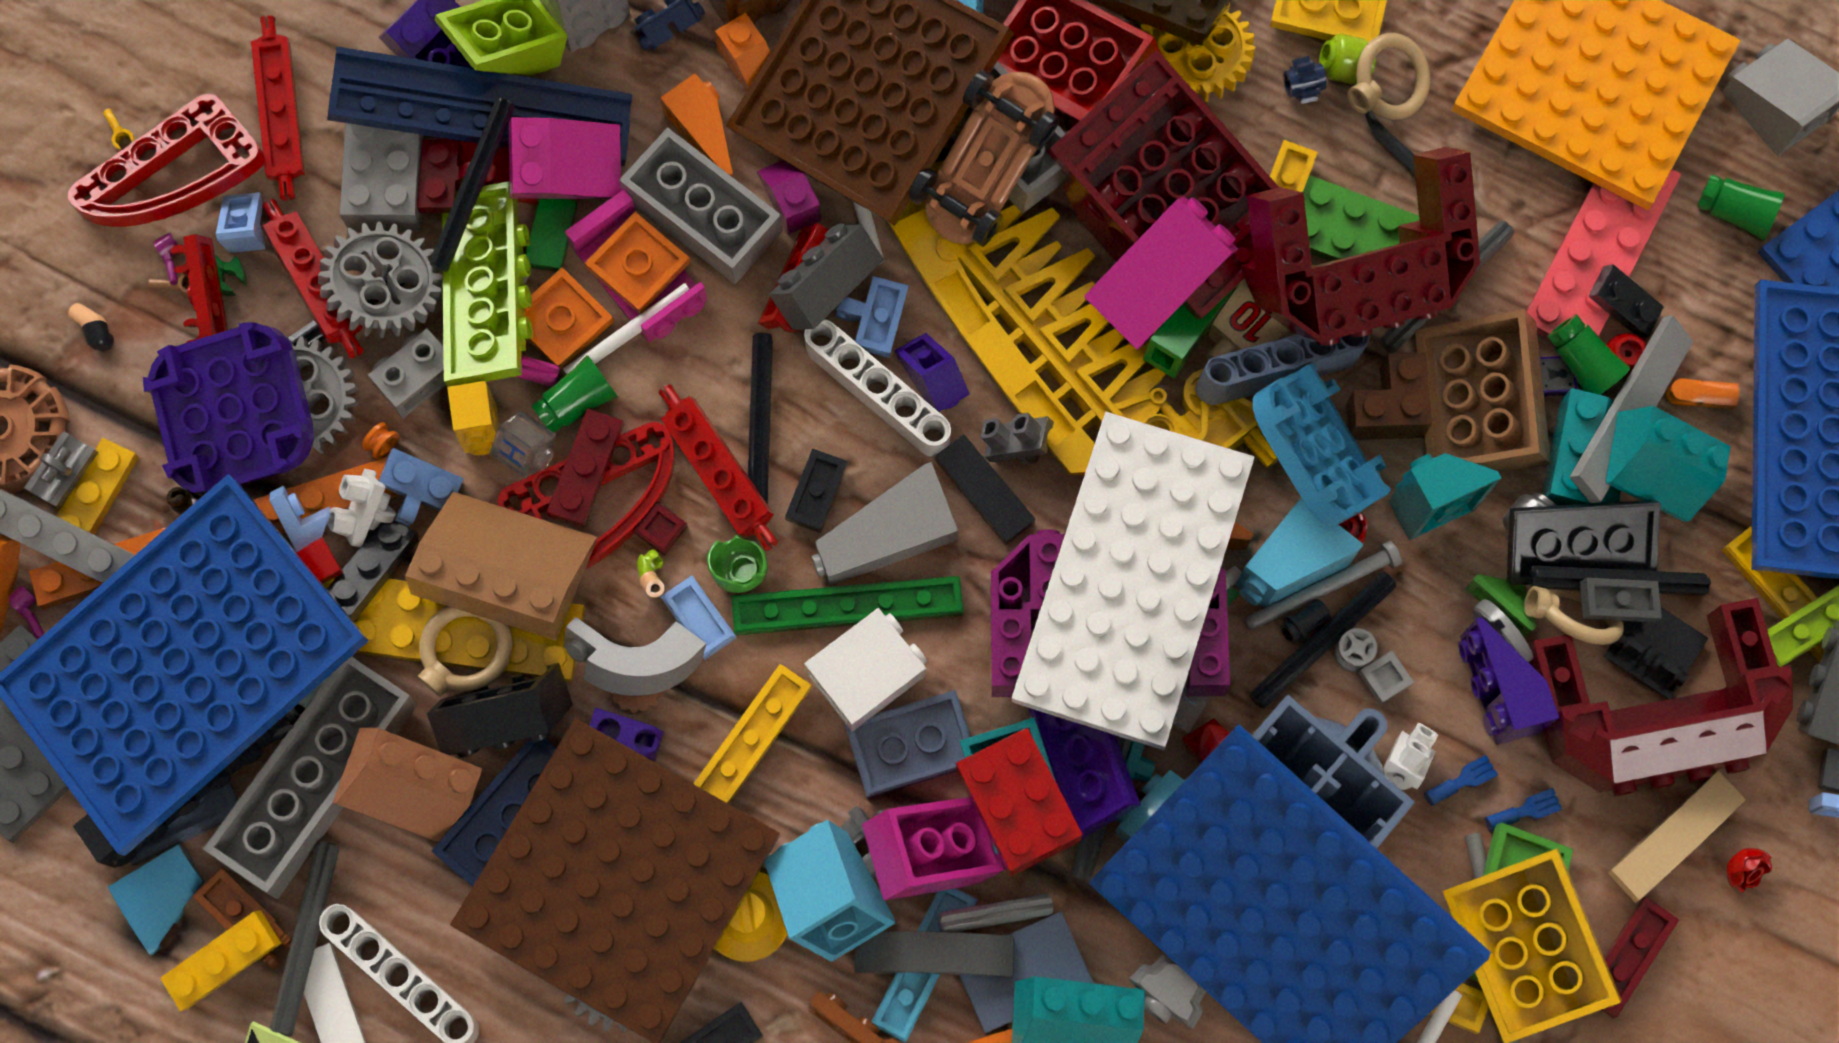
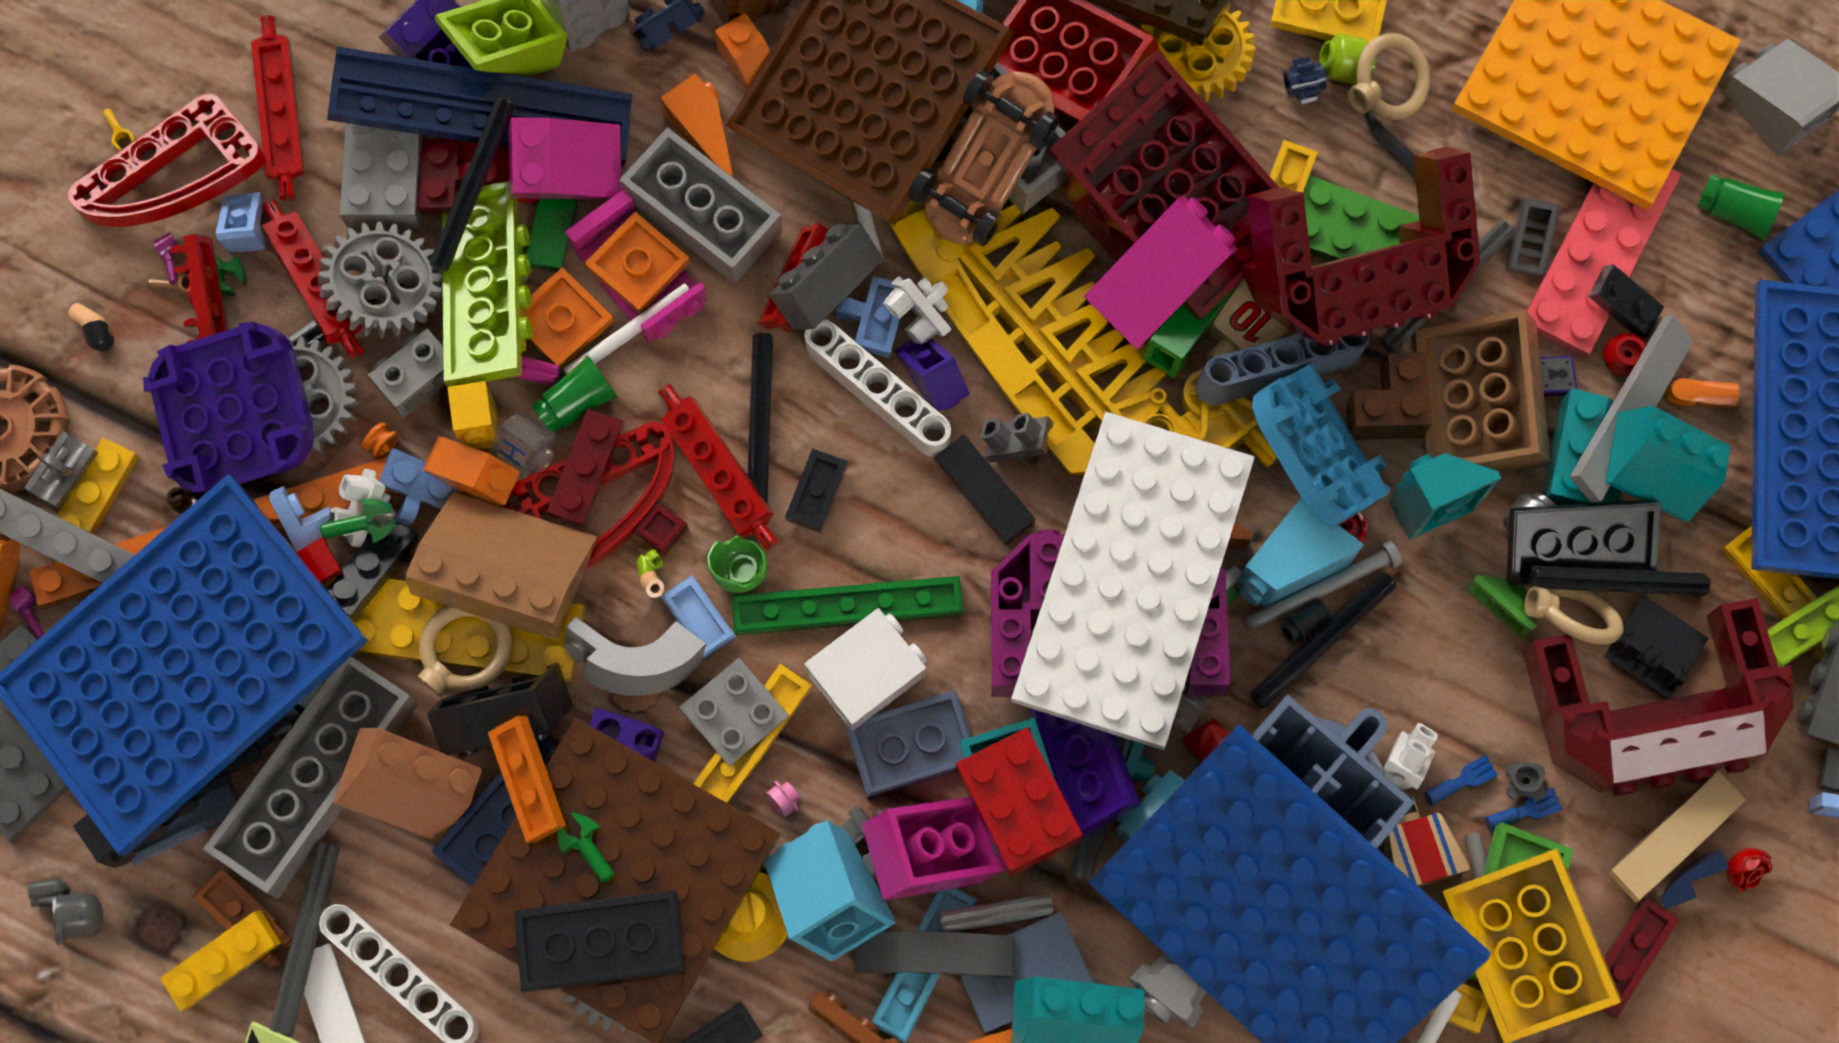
dark azure slope [108,844,205,955] -> none
magenta slope [757,160,821,235] -> none
light grey slope [811,462,958,586] -> none
light grey wheel [1334,628,1377,672] -> none
light grey plate [1358,651,1414,705] -> none
dark purple slope [1458,617,1560,745] -> none
light grey tile [1473,599,1533,662] -> none
green plant [1547,314,1631,395] -> none
dark grey plate [1580,578,1662,622] -> none
none -> dark grey piece [28,879,103,945]
none -> green bar [320,499,396,543]
none -> orange slope [422,437,521,506]
none -> orange plate [488,716,566,843]
none -> black tile [514,890,685,994]
none -> green bar [557,813,615,883]
none -> light grey hinge [679,658,789,767]
none -> bright pink plate [766,781,801,818]
none -> white hips [883,276,951,345]
none -> torso [1382,797,1470,888]
none -> dark grey plate [1506,762,1546,801]
none -> dark grey slope [1507,198,1560,278]
none -> dark blue slope [1660,849,1729,909]

